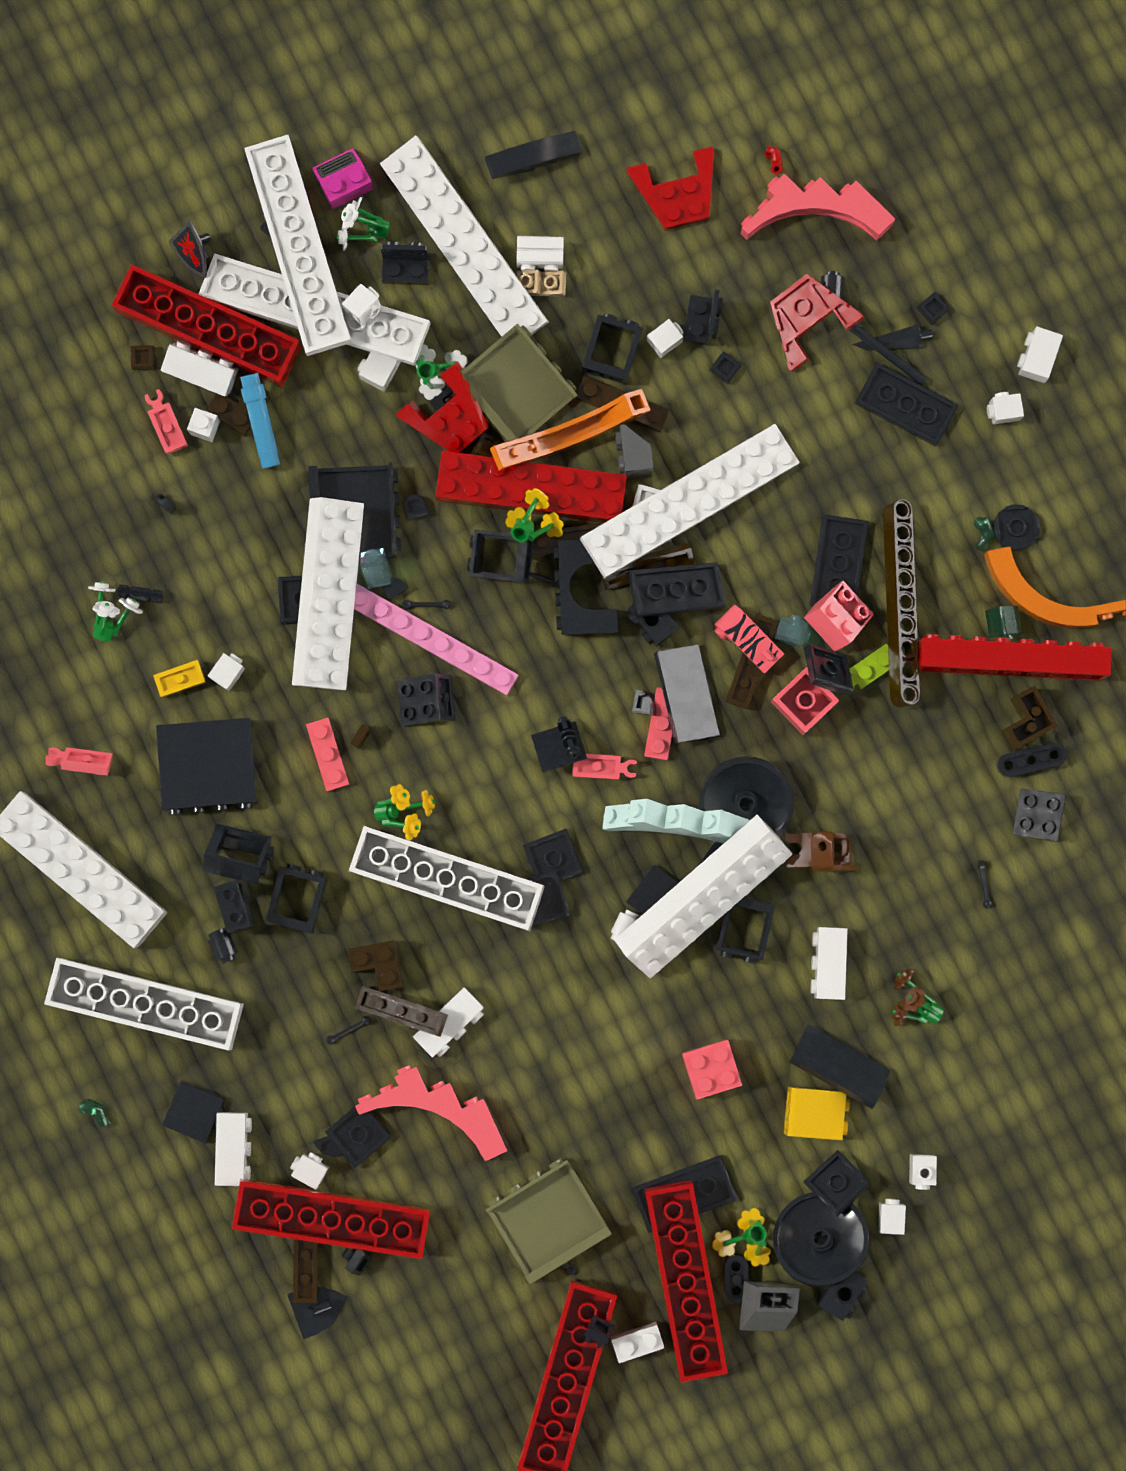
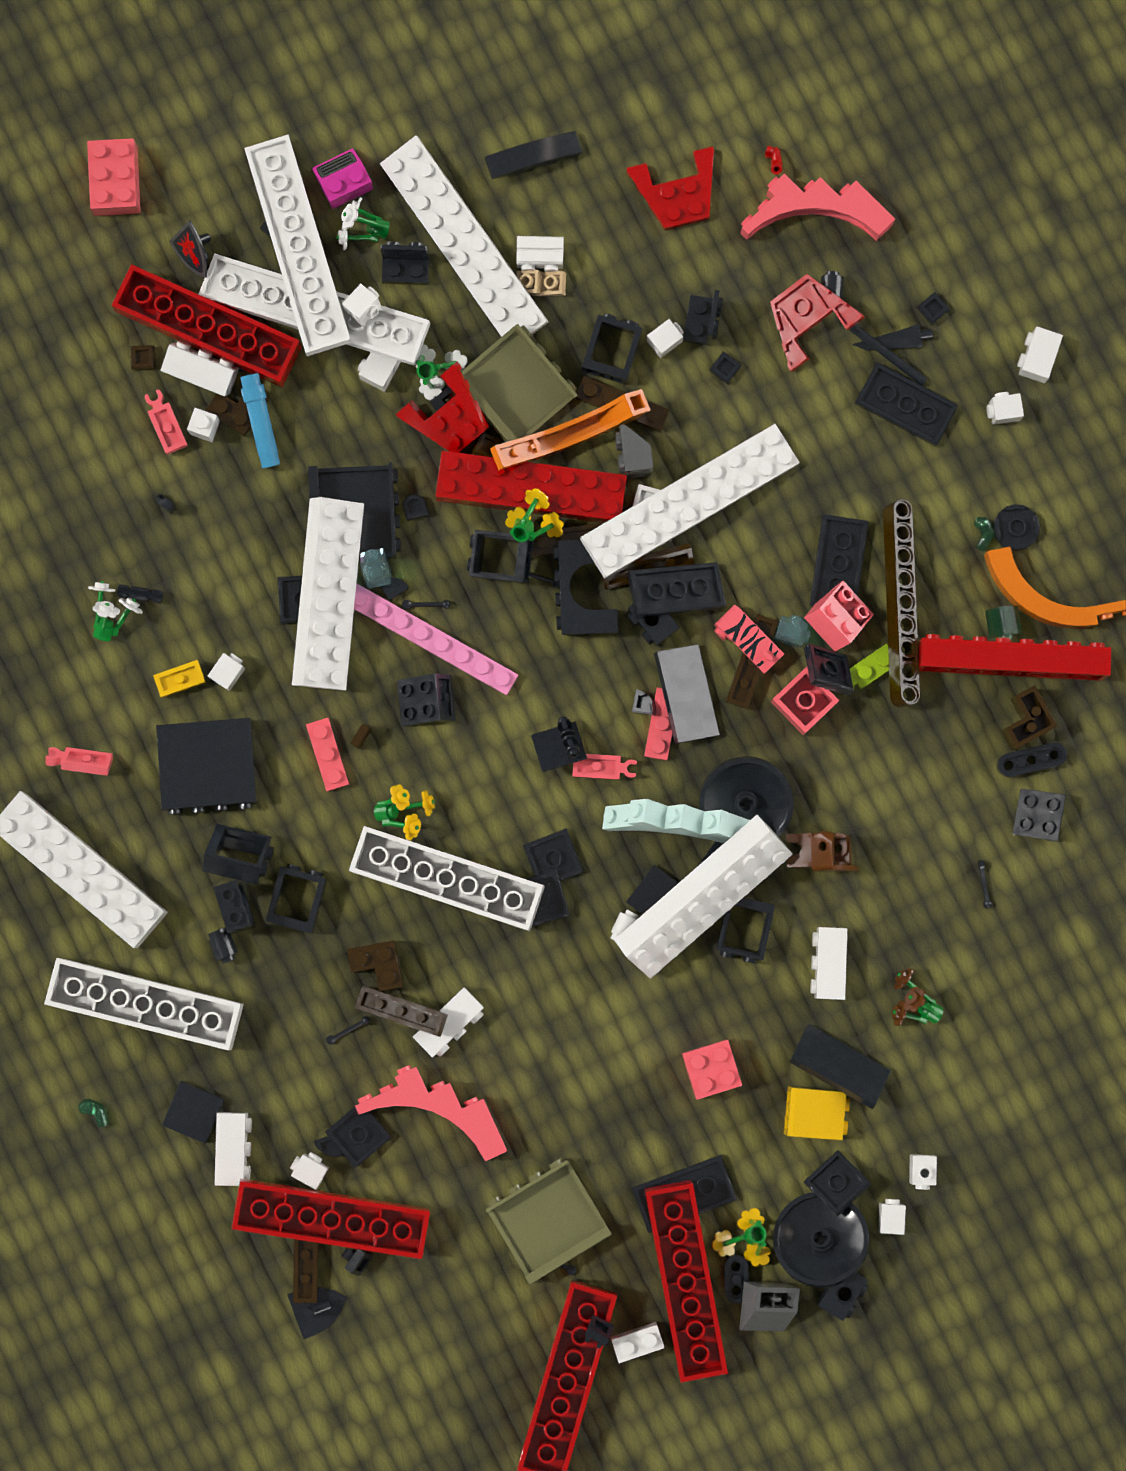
none -> coral brick [87,138,141,216]

